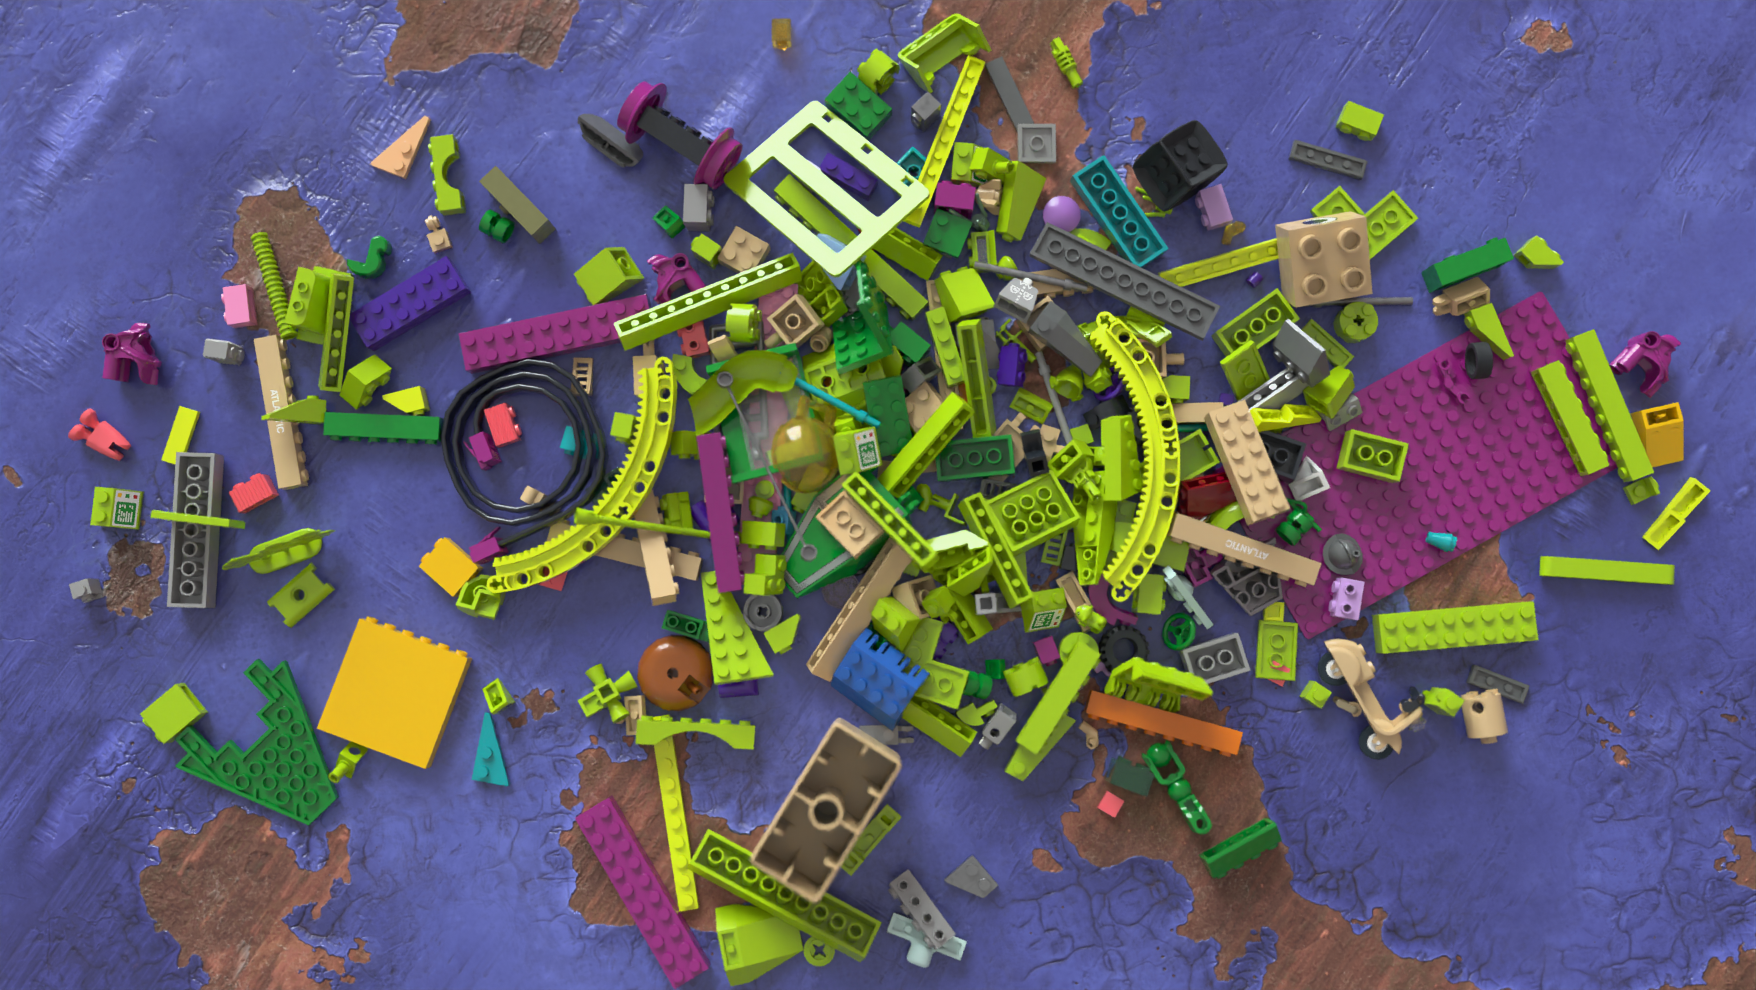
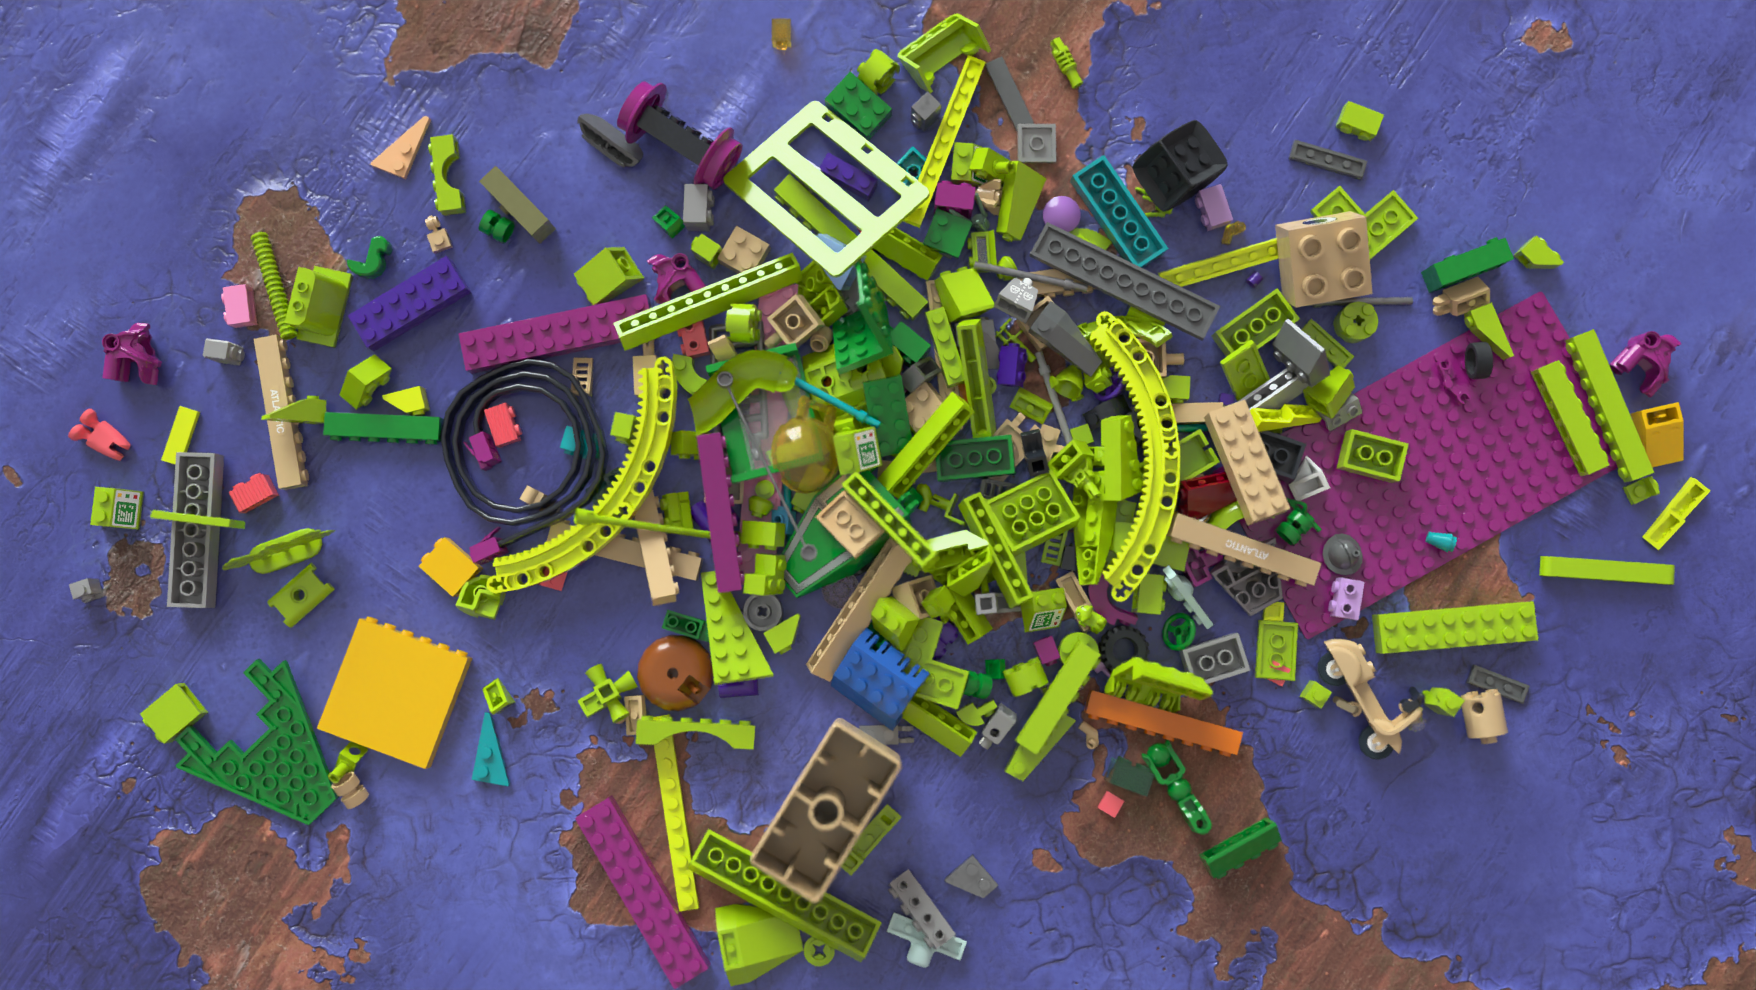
lime brick [318,273,354,392] -> none
none -> tan wheel [332,772,369,809]

